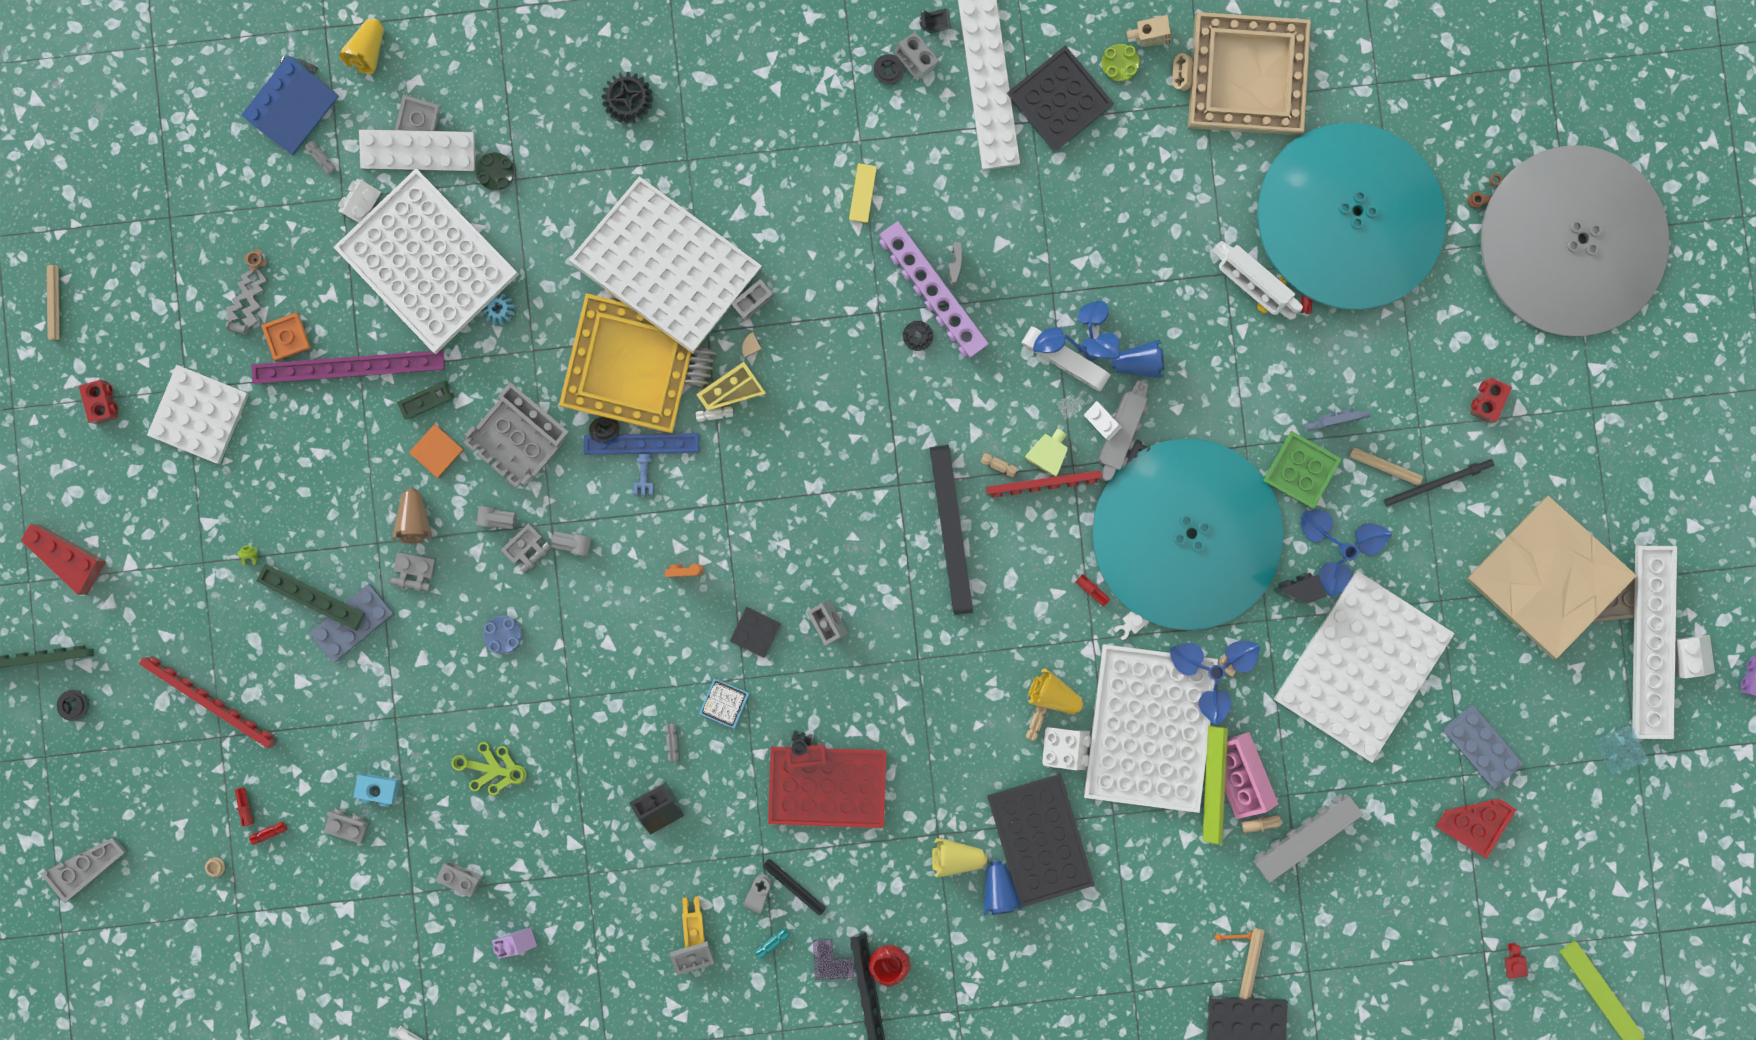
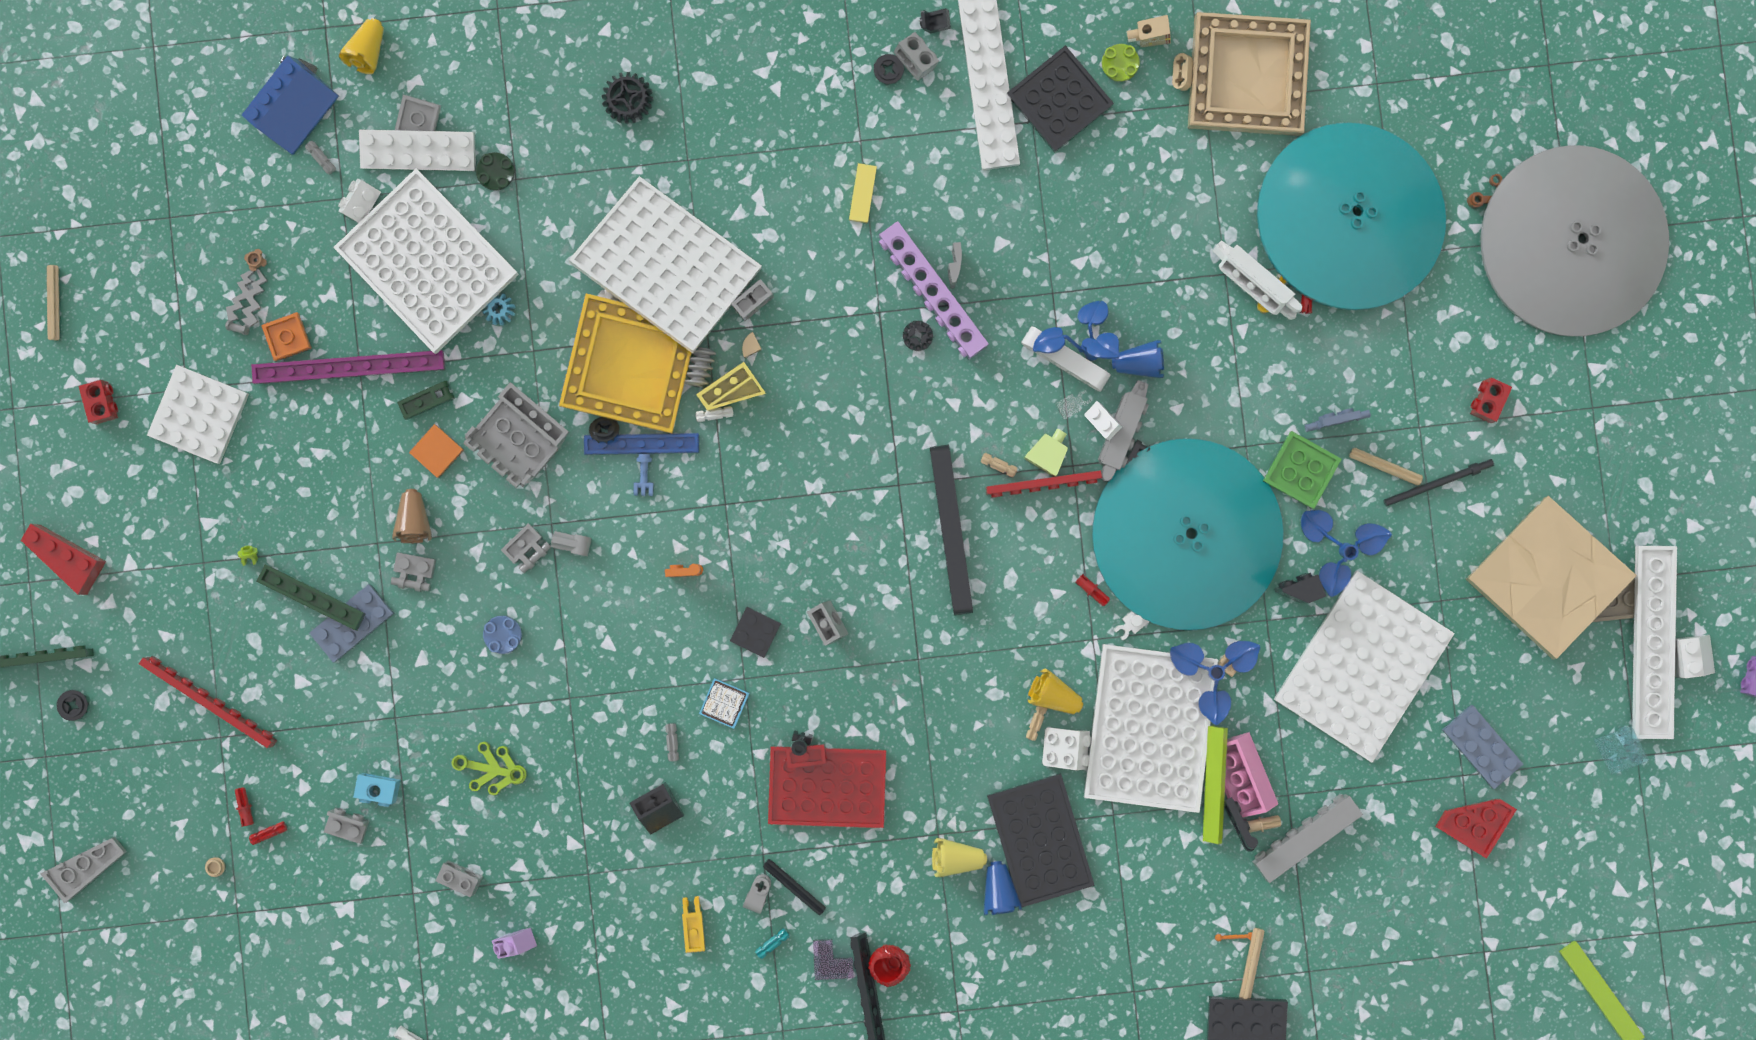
light grey piece [476,506,516,529] -> none
light grey bracket [670,941,714,975] -> none
red plate [1504,943,1528,979] -> none
none -> black plate [1224,797,1258,852]

